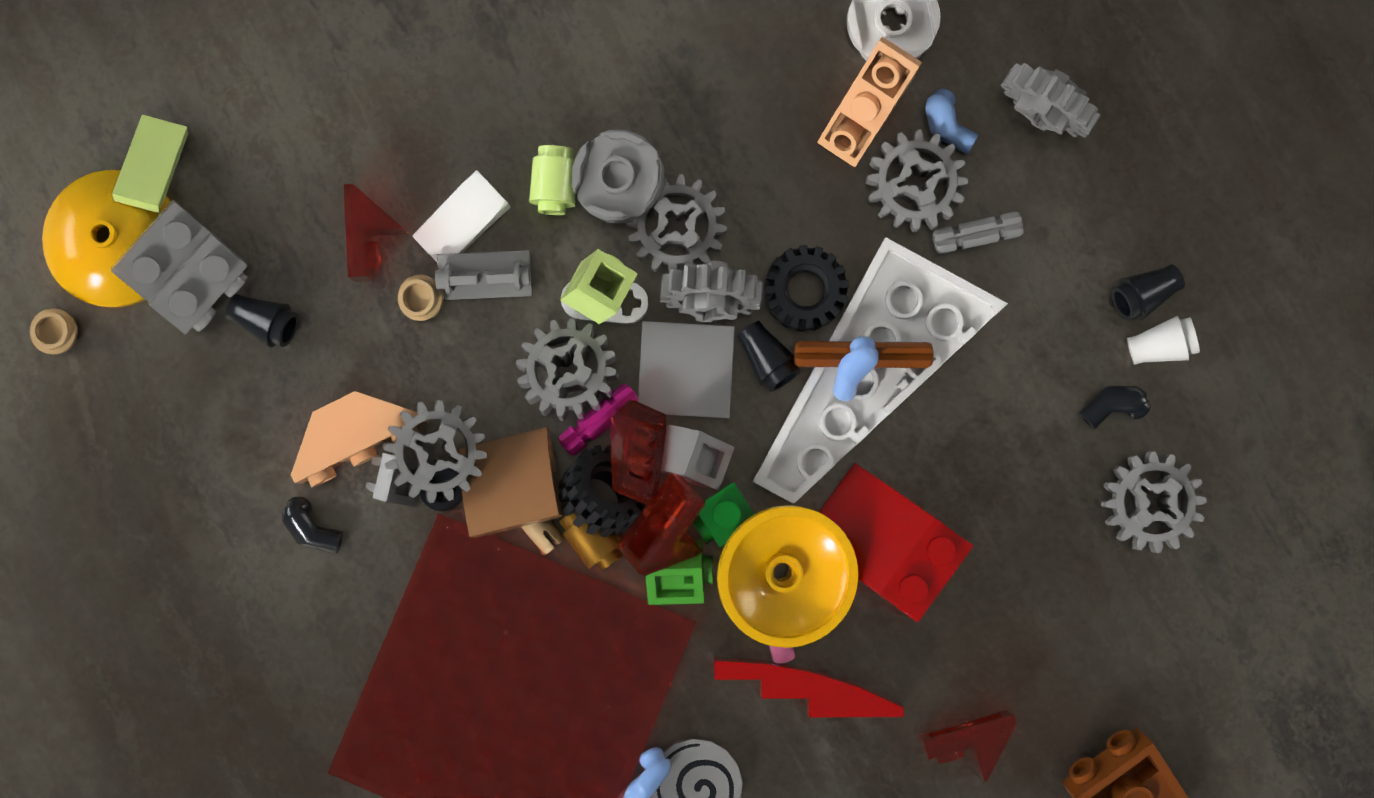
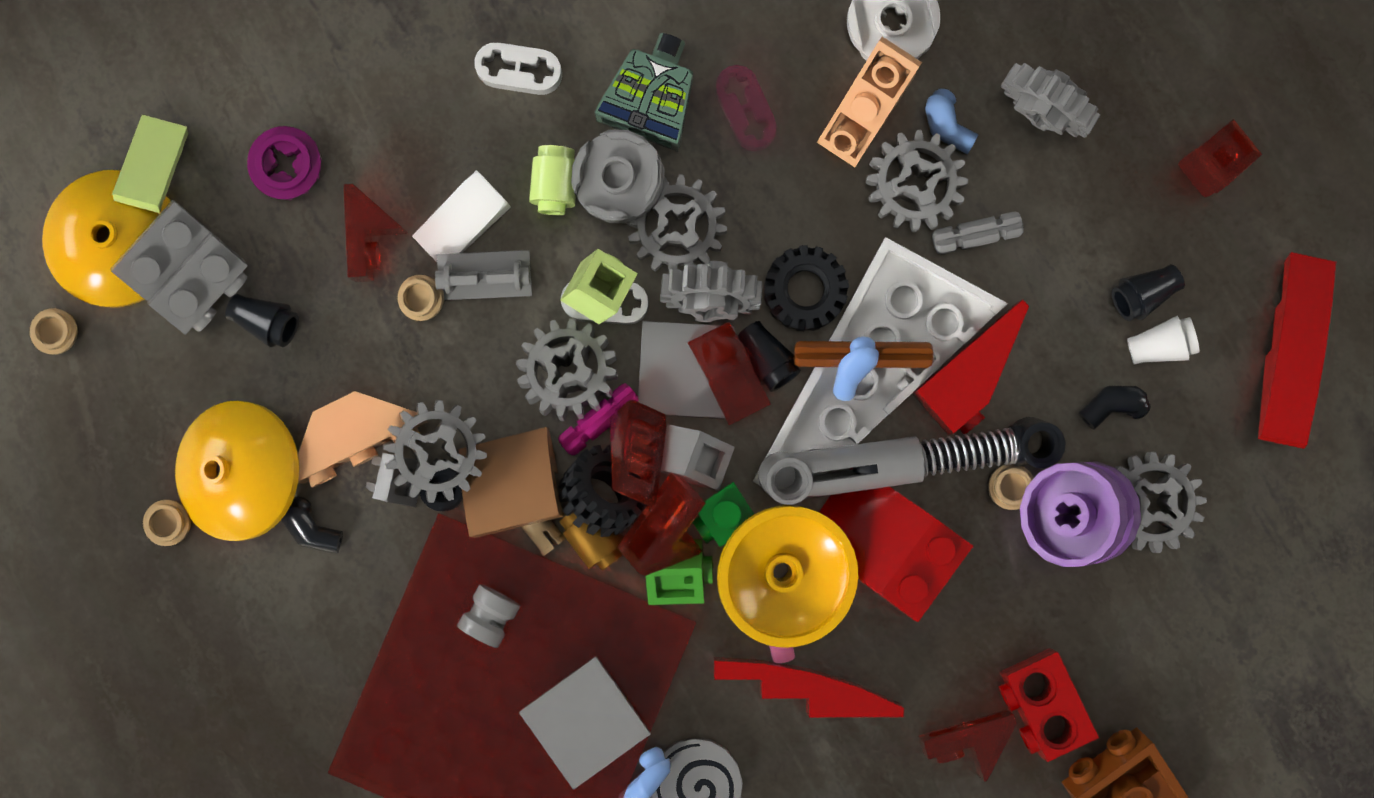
none -> tan plate [143,500,191,546]
none -> yellow dish [175,401,299,541]
none -> magenta gear [247,126,322,201]
none -> light grey wheel [457,584,521,648]
none -> white beam [474,43,562,95]
none -> light grey tile [519,656,651,790]
none -> torso [595,33,693,152]
none -> clear red slope [687,322,771,426]
none -> clear pink beam [716,65,777,151]
none -> piece [758,417,1066,505]
none -> red slope [912,300,1029,435]
none -> tan plate [988,464,1034,510]
none -> red brick [998,648,1099,762]
none -> medium lavender wheel [1020,462,1141,567]
none -> clear red slope [1179,119,1262,197]
none -> red slope [1258,252,1336,449]

